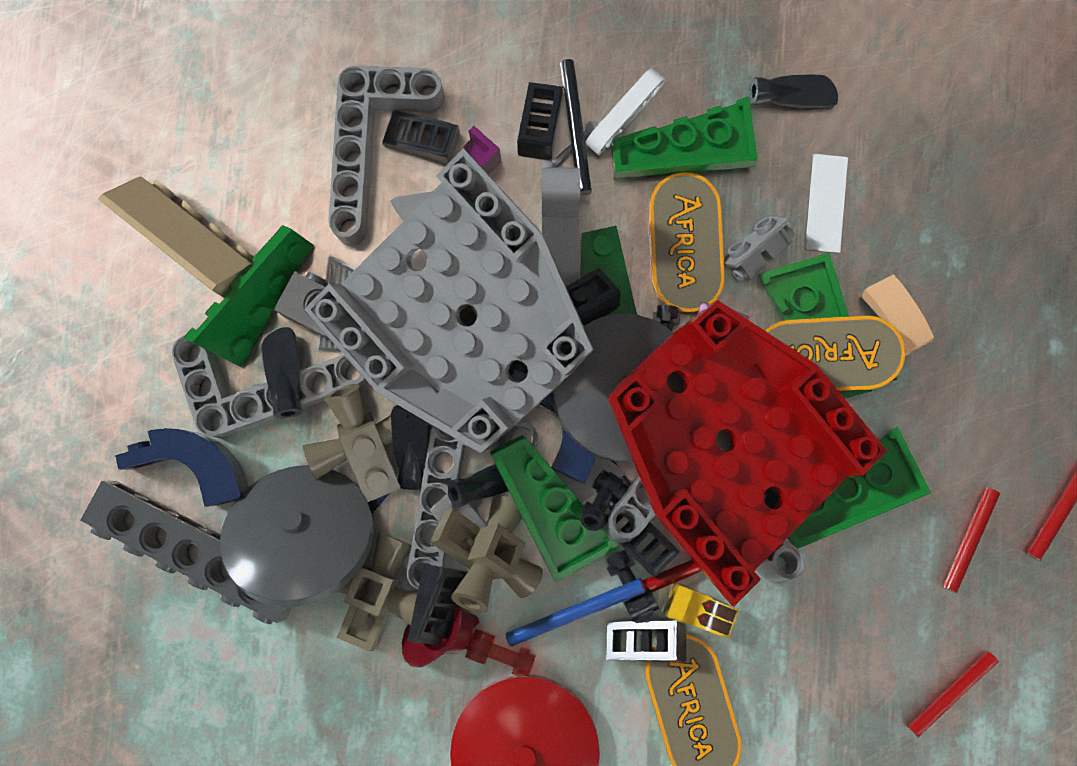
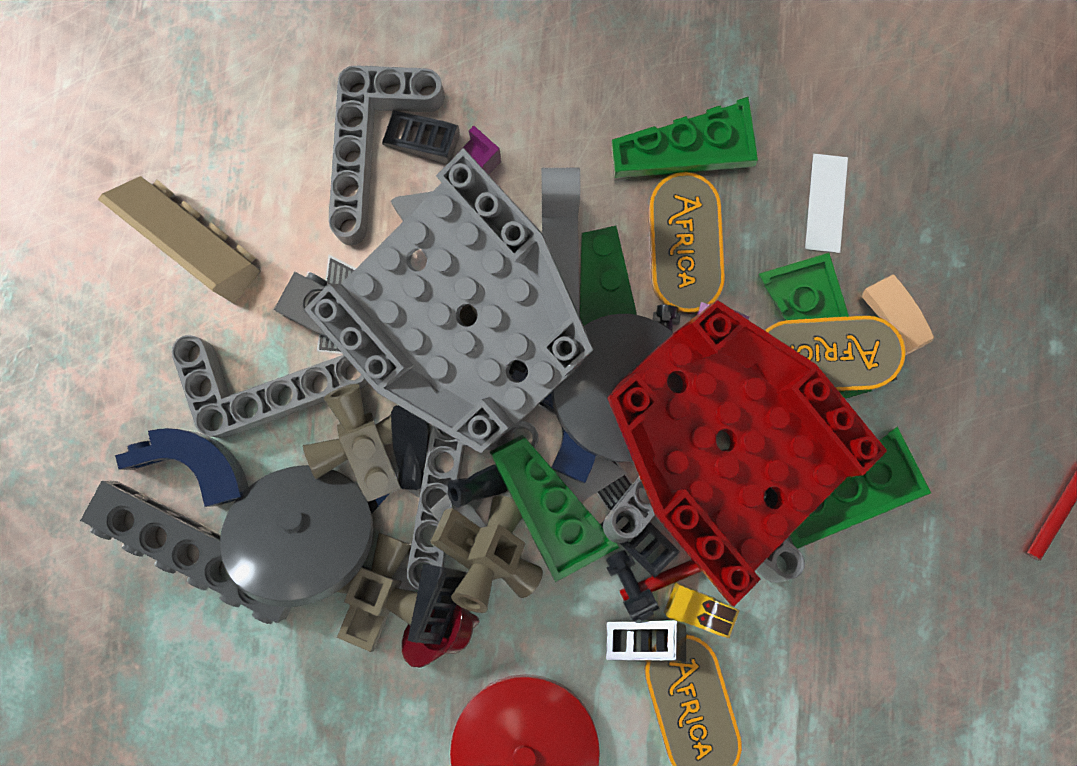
green wing [183,225,313,367] -> none
black piece [261,327,302,419] -> none
clear red bar [465,628,536,677] -> none
blue bar [506,578,646,647] -> none
black slope [517,82,563,160] -> none
light grey hinge [542,121,598,168] -> none
black bar [560,59,592,196] -> none
black slope [566,268,621,326] -> none
black bar [580,469,628,531] -> none
white beam [585,68,666,156] -> none
light grey hinge [724,216,795,283] -> none
black piece [750,74,838,108] -> none
red bar [907,651,999,738] -> none
red bar [943,488,1000,594] -> none

